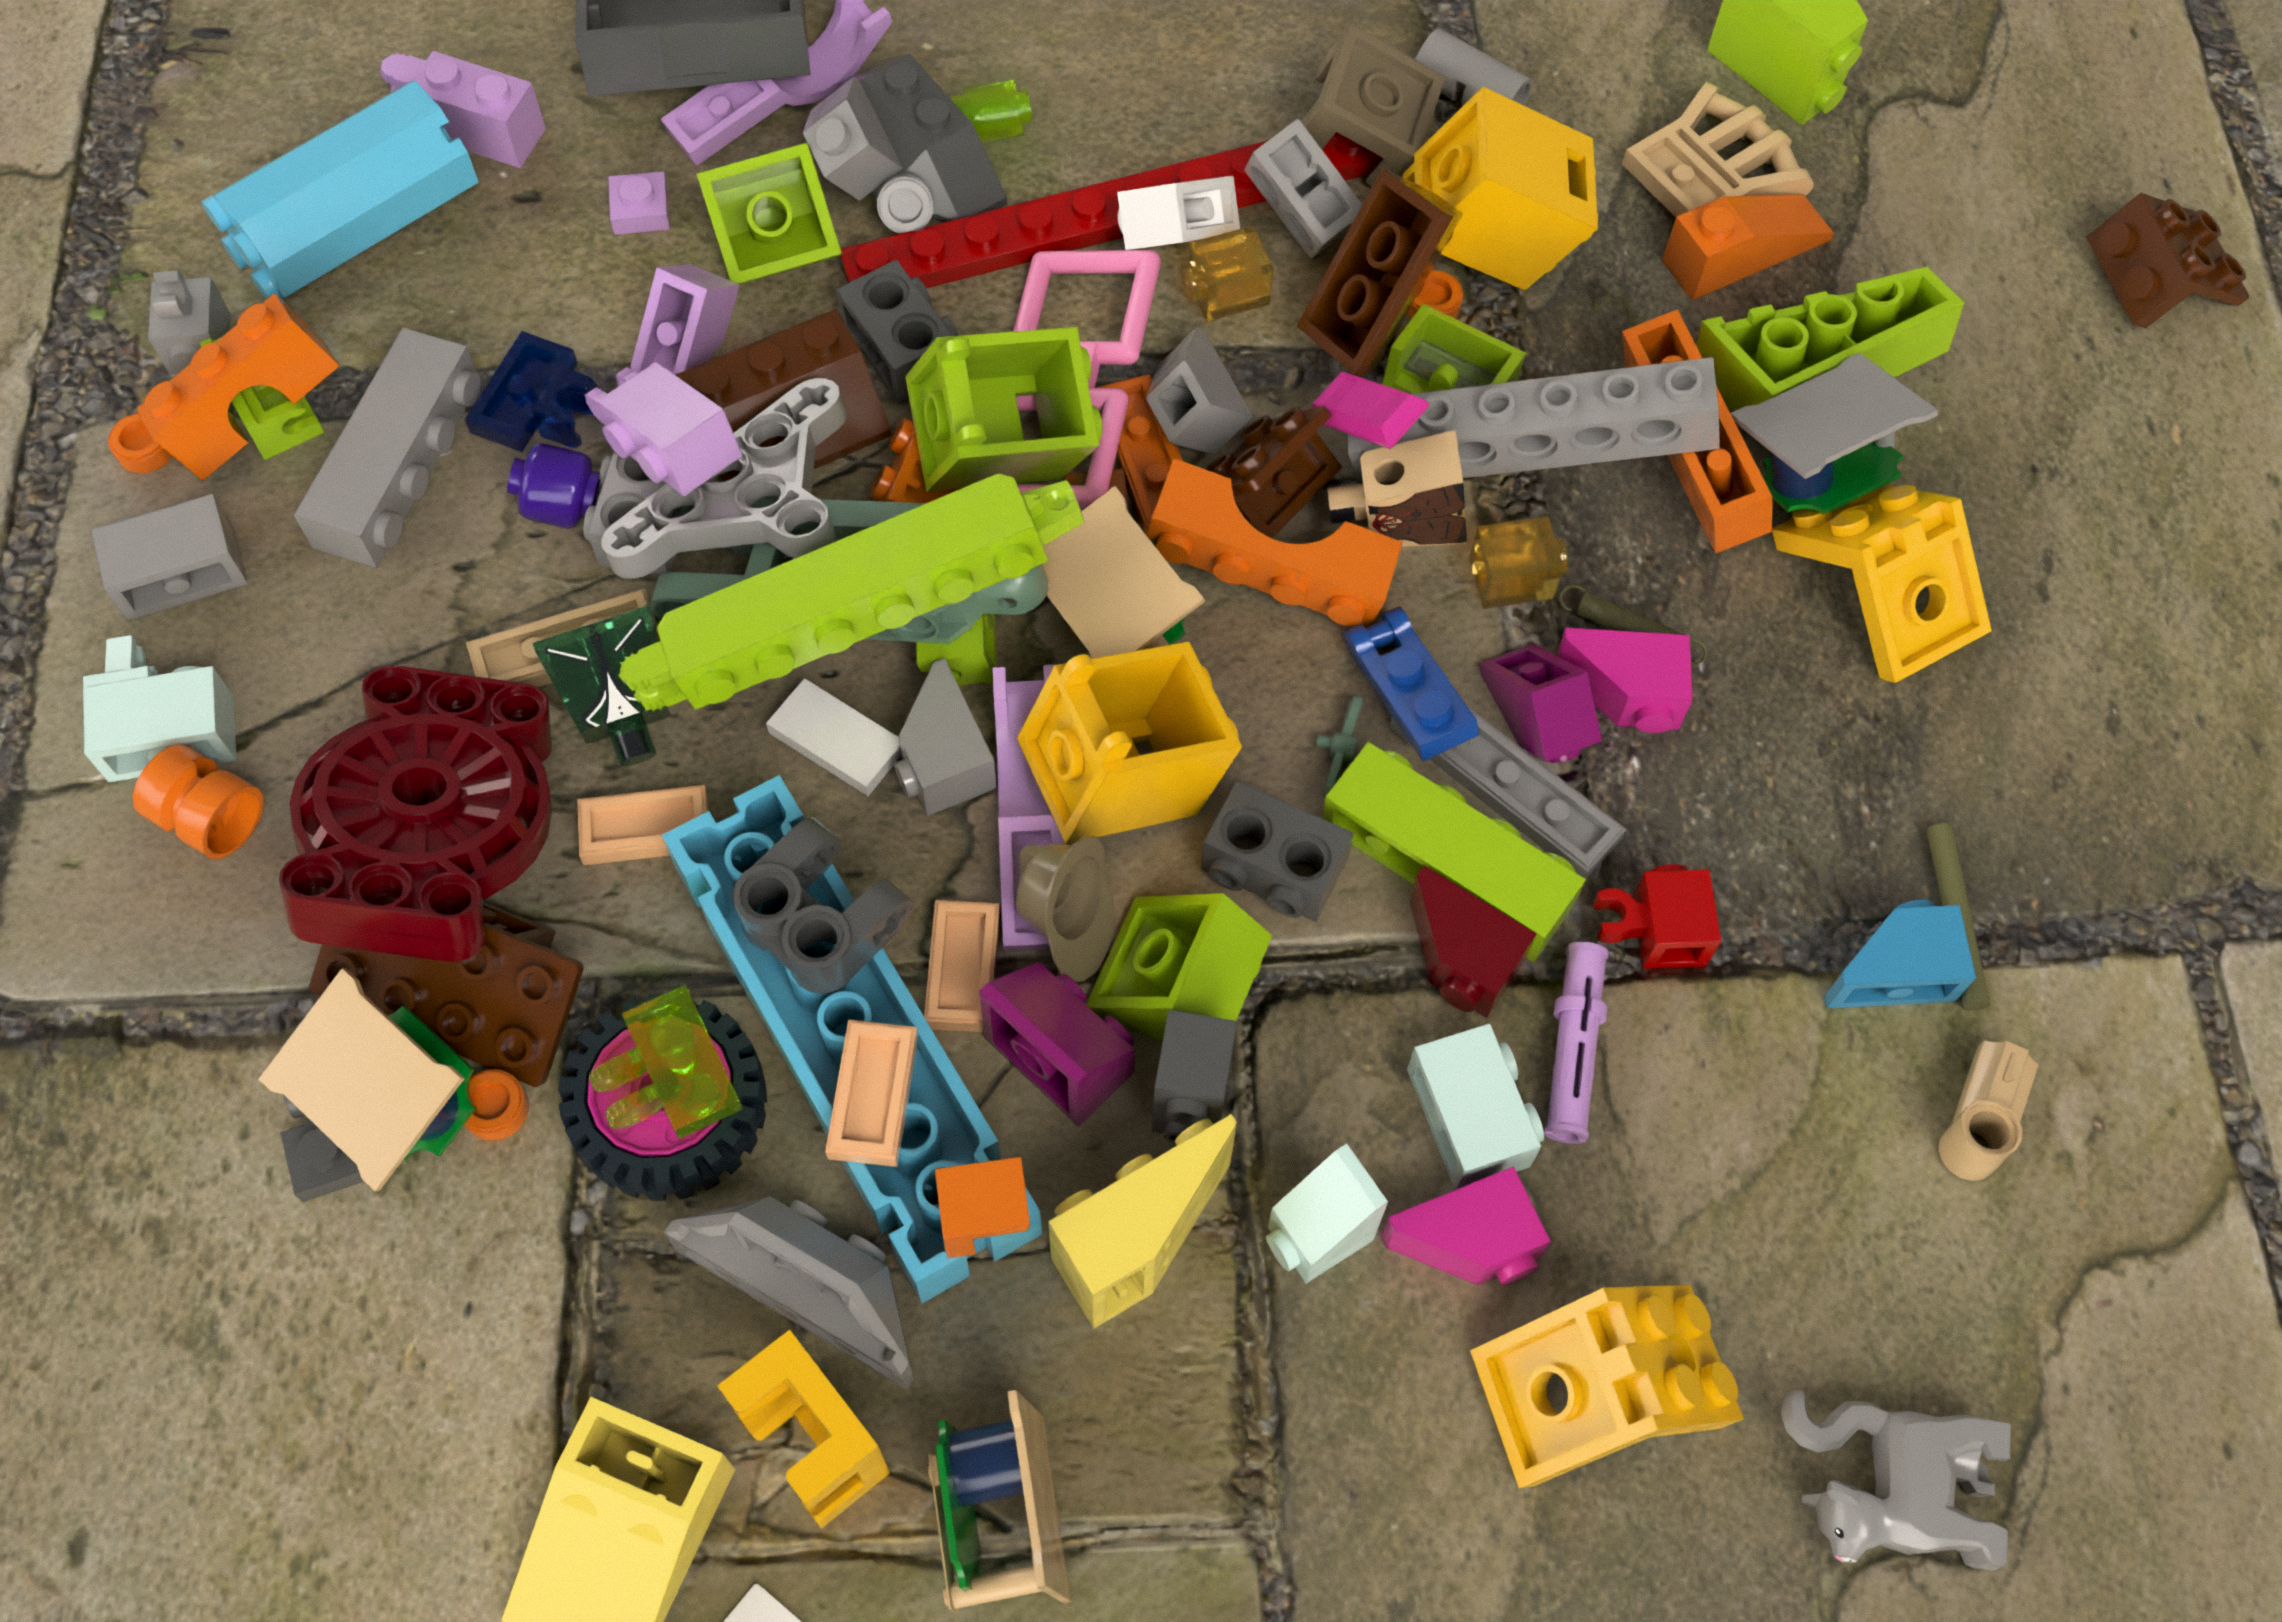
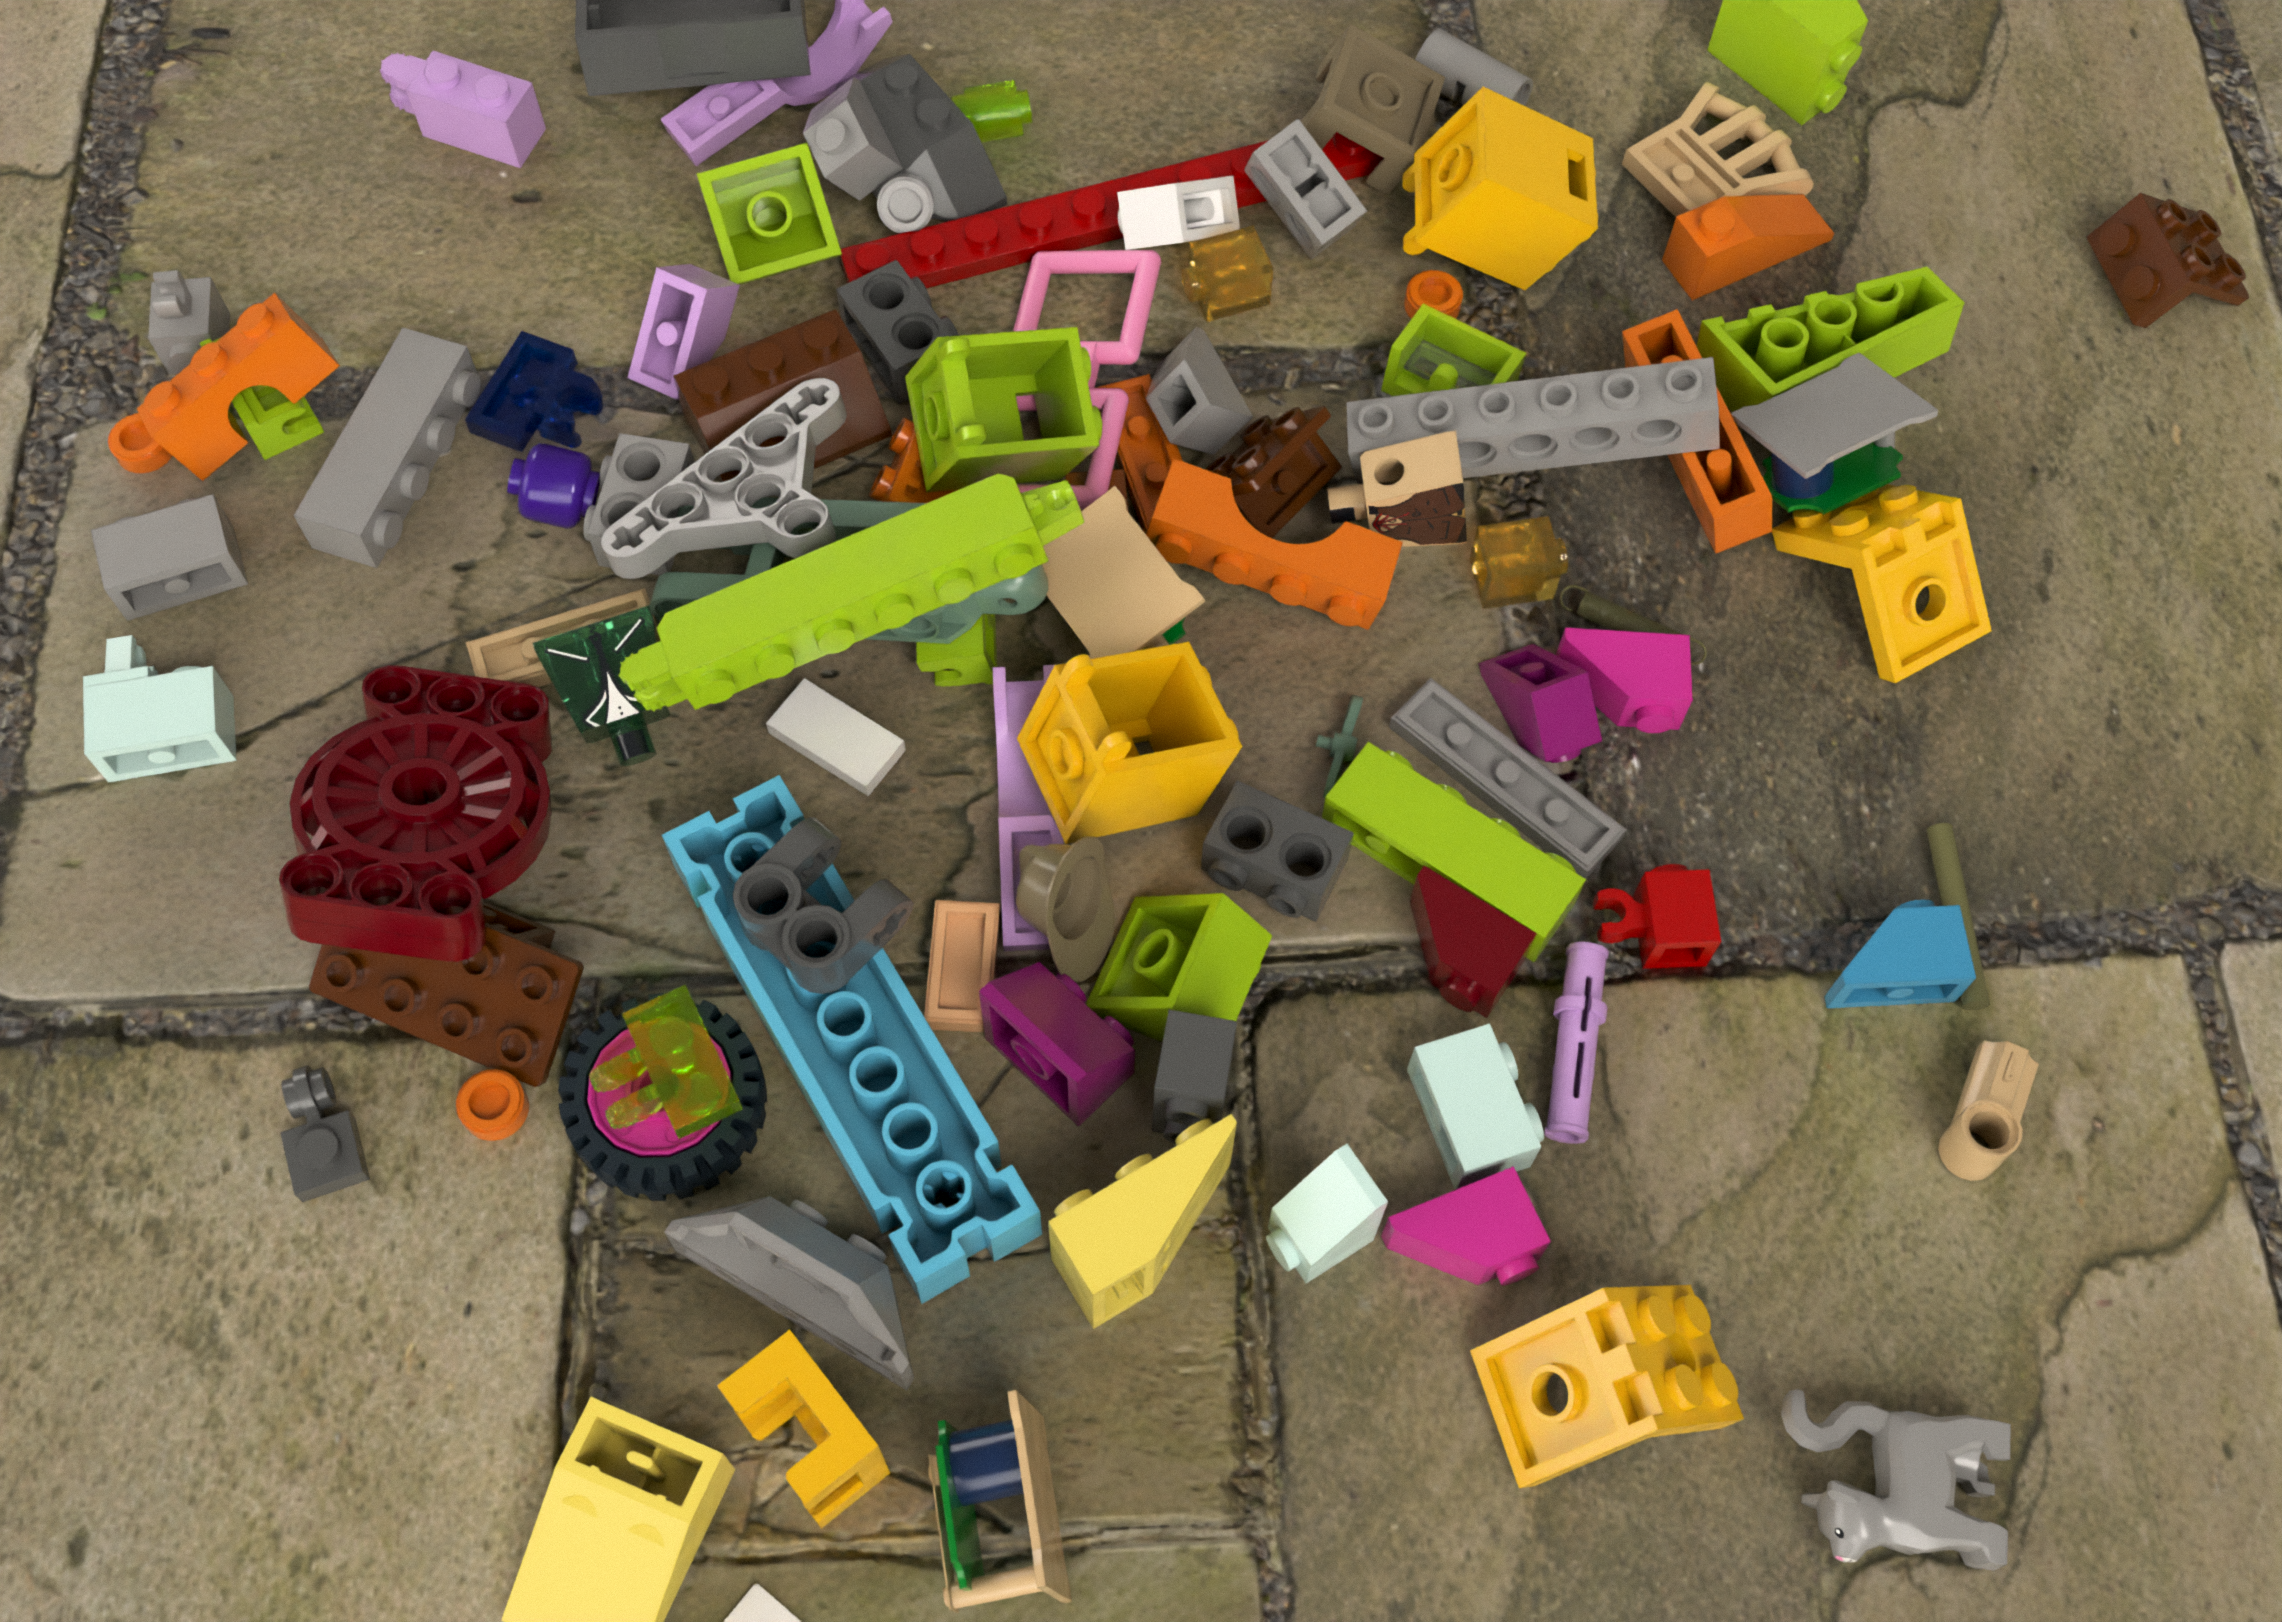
orange wheel [132,744,264,860] -> none
medium azure brick [201,80,479,300] -> none
tan piece [258,968,477,1191] -> none
light nougat tile [577,785,709,866] -> none
lavender hinge [584,362,742,496] -> none
lavender plate [608,171,670,235] -> none
light nougat tile [825,1020,918,1167] -> none
light grey slope [894,658,997,816] -> none
orange panel [935,1157,1030,1259] -> none
reddish brown slope [1297,168,1463,378] -> none
dark pink tile [1312,372,1429,449] -> none
blue plate [1343,606,1479,761] -> none

